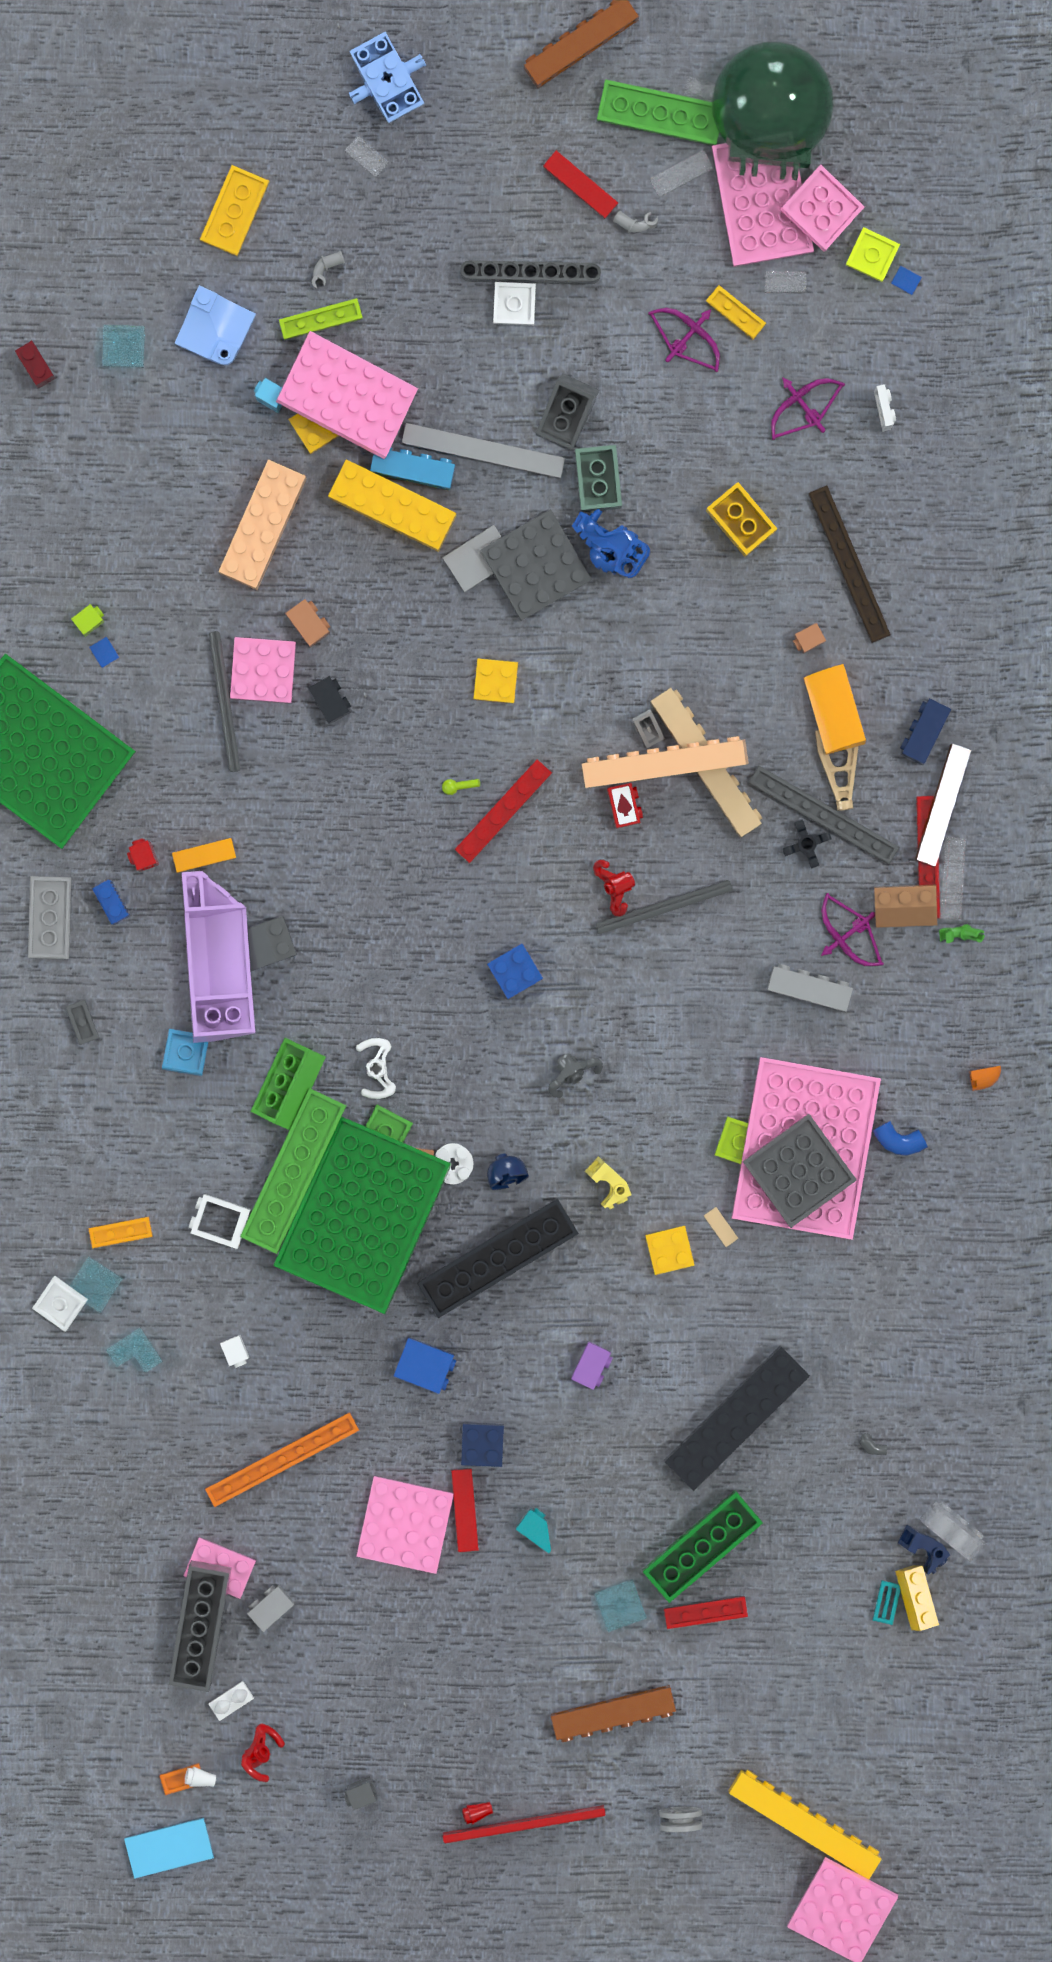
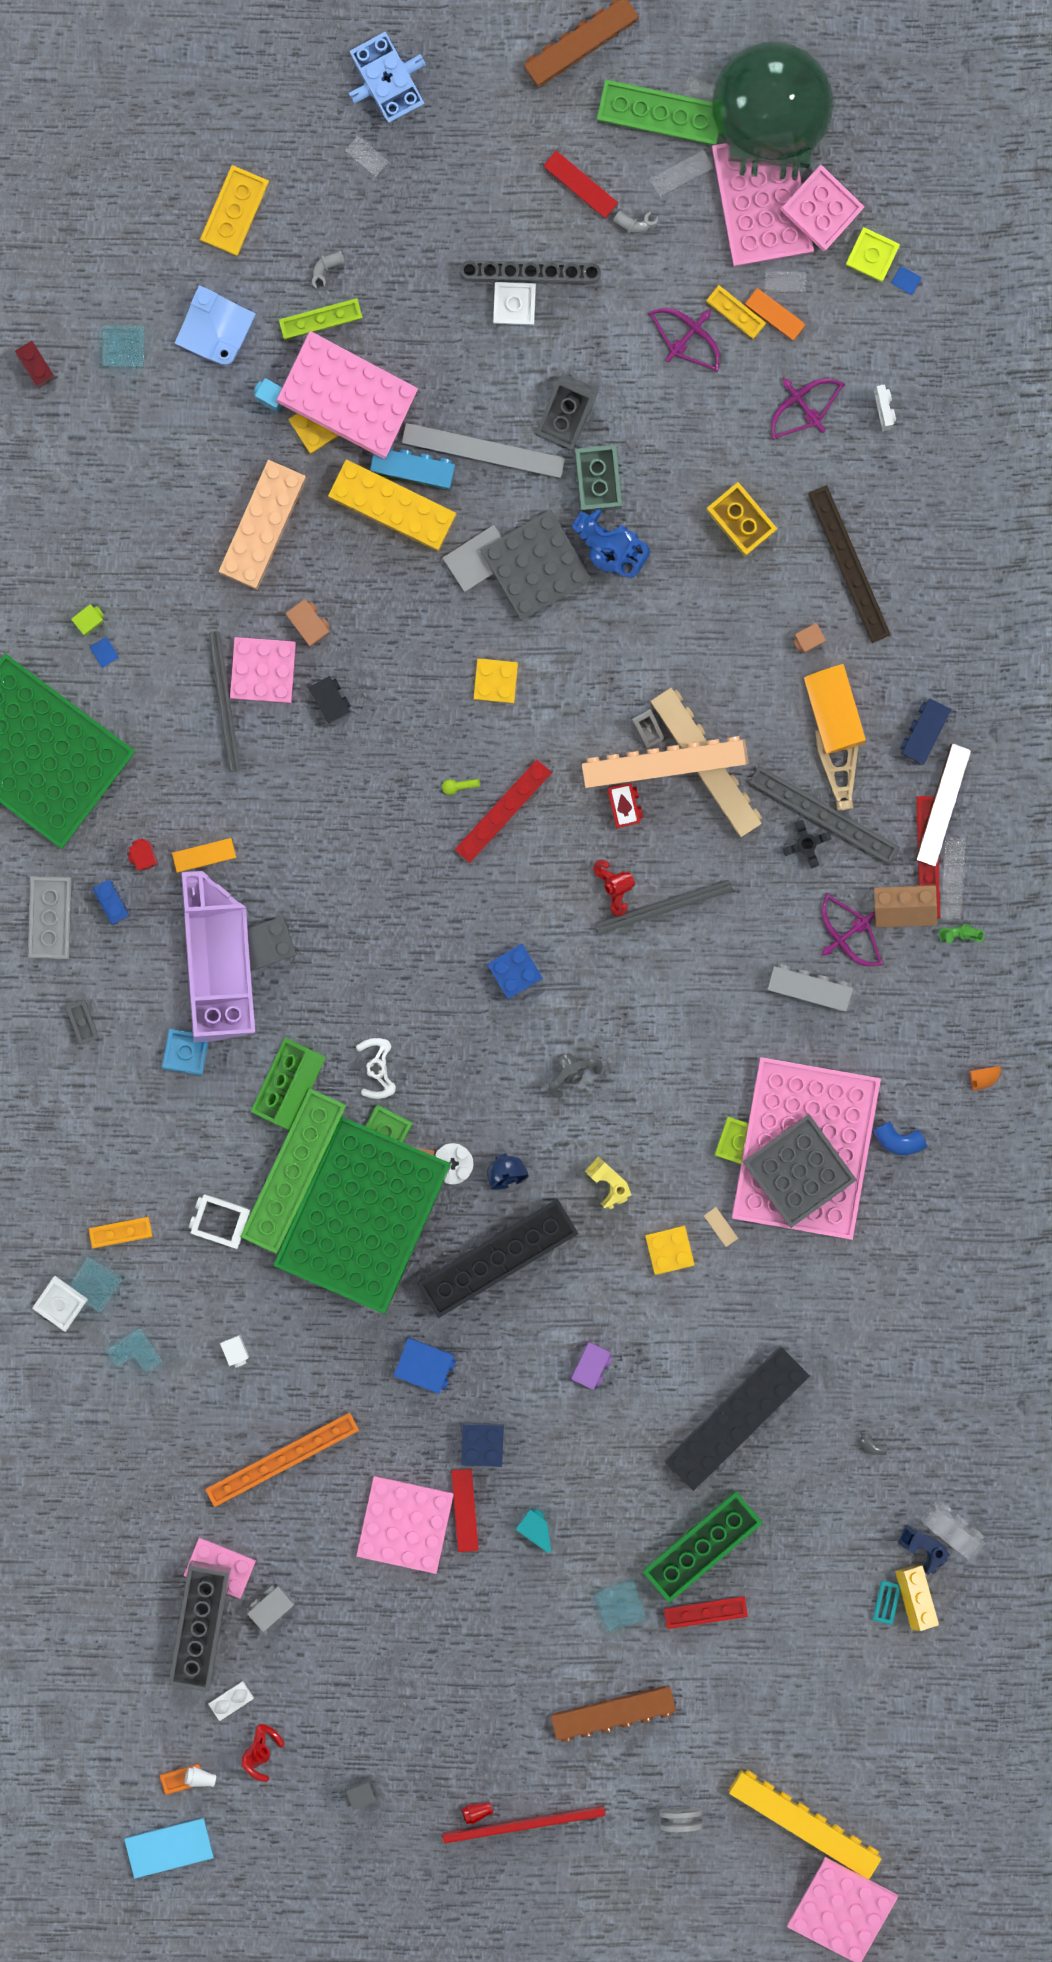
none -> orange tile [745,288,806,341]

